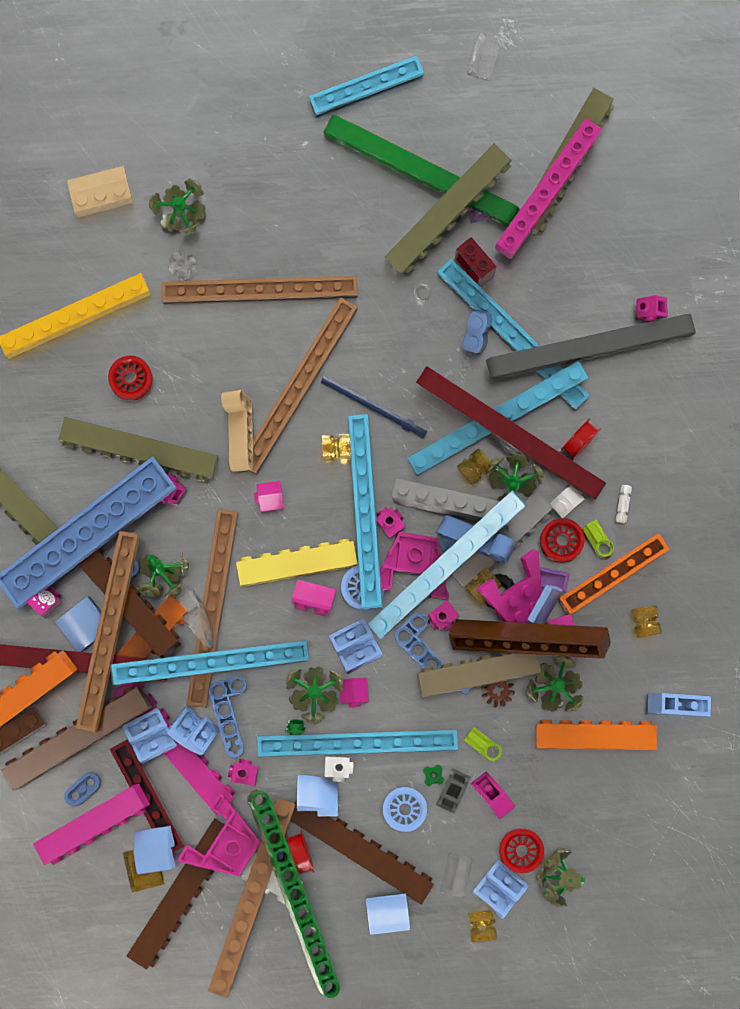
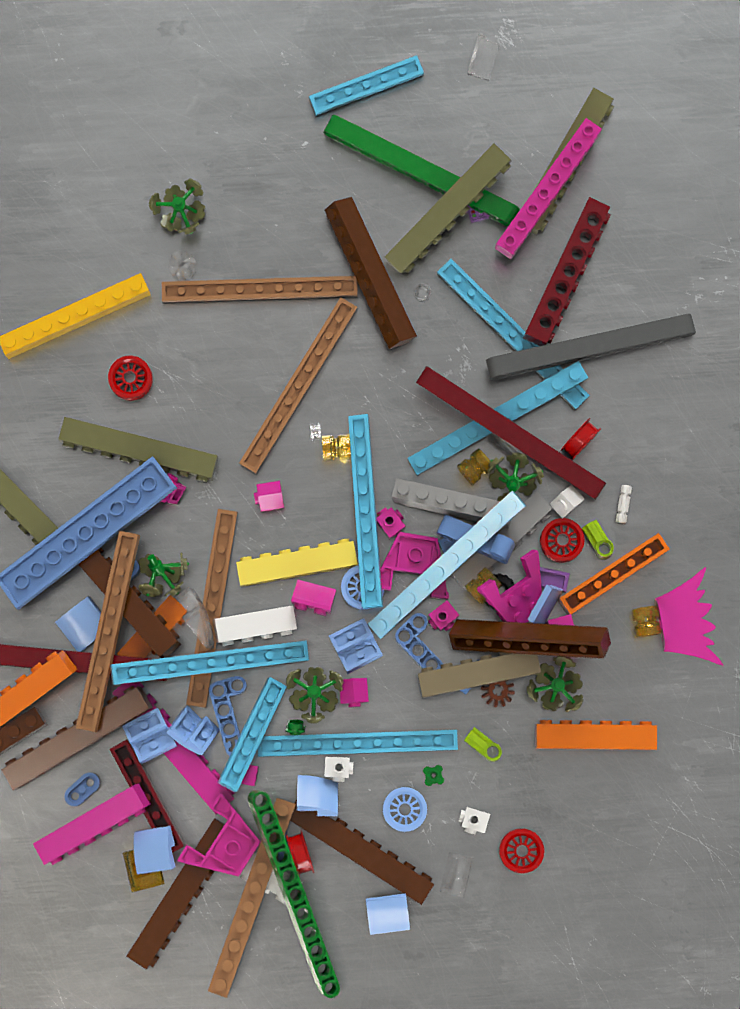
dark pink slope [27,587,62,619] -> none
tan slope [67,166,133,218] -> none
tan beam [221,390,254,472] -> none
dark blue bar [321,376,428,438] -> none
dark grey brick [436,769,471,813] -> none
dark red window [454,237,497,287] -> none
medium blue brick [463,310,492,353] -> none
clear yellow wheel [469,911,497,942] -> none
dark pink slope [471,771,515,819] -> none
light blue slope [471,860,530,919] -> none
olive plant [537,849,585,907] -> none
dark pink brick [636,295,668,323] -> none
light blue slope [648,693,711,716] -> none
none -> white brick [213,605,297,646]
none -> medium azure plate [218,677,287,792]
none -> clear bush [310,423,321,441]
none -> reddish brown brick [324,197,417,349]
none -> white brick [459,807,490,835]
none -> dark red brick [523,197,611,346]
none -> dark pink piece [655,567,723,666]

